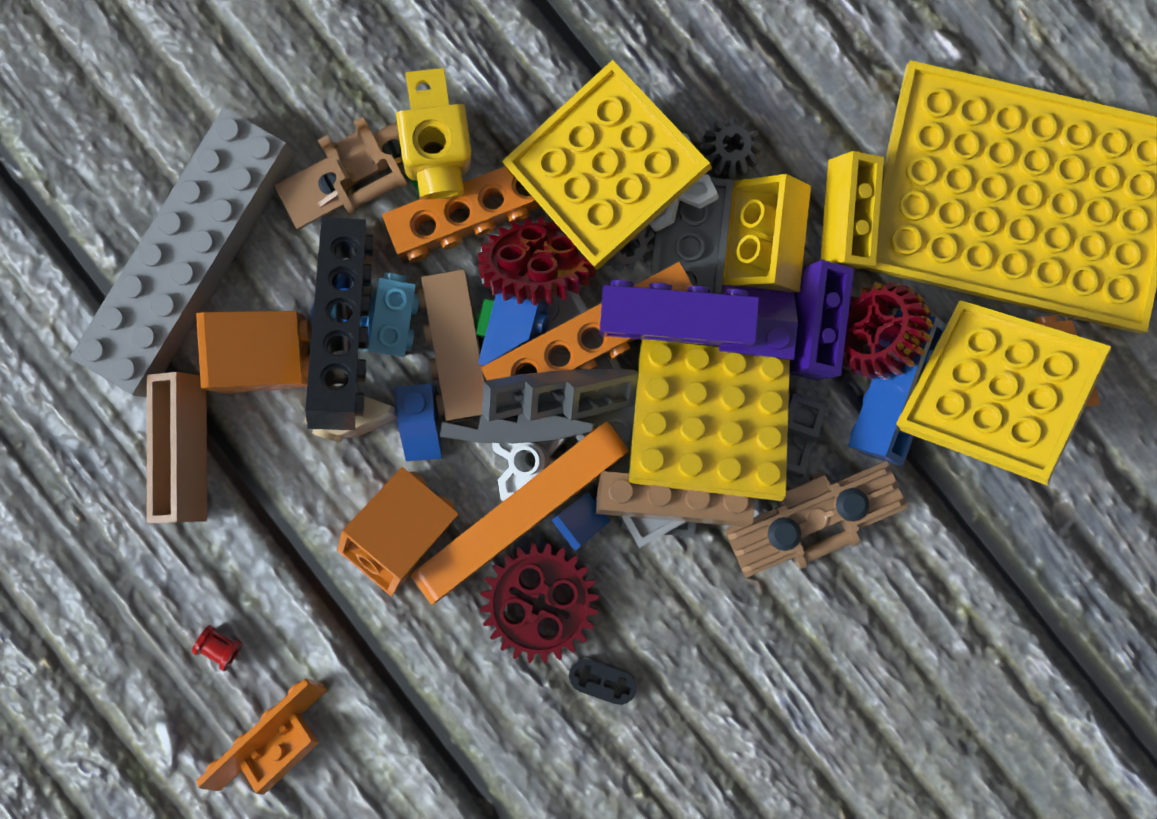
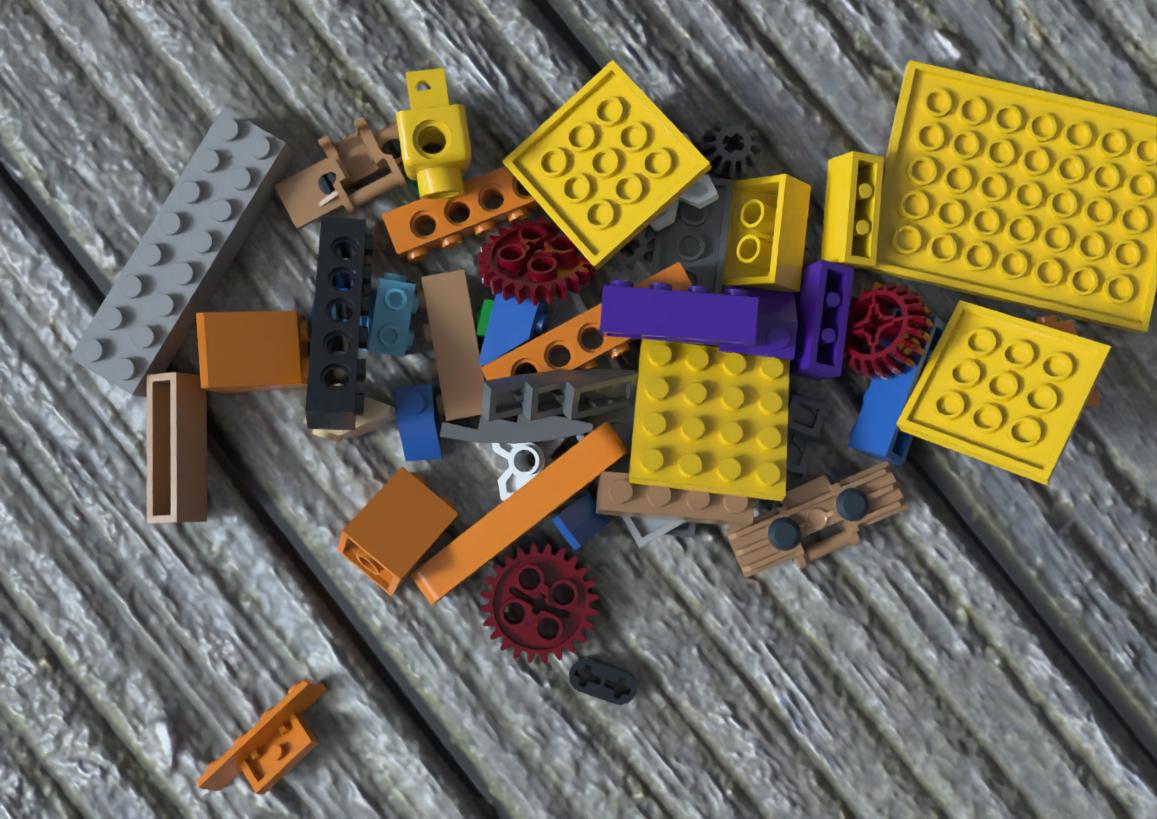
red bush [192,625,243,672] -> none

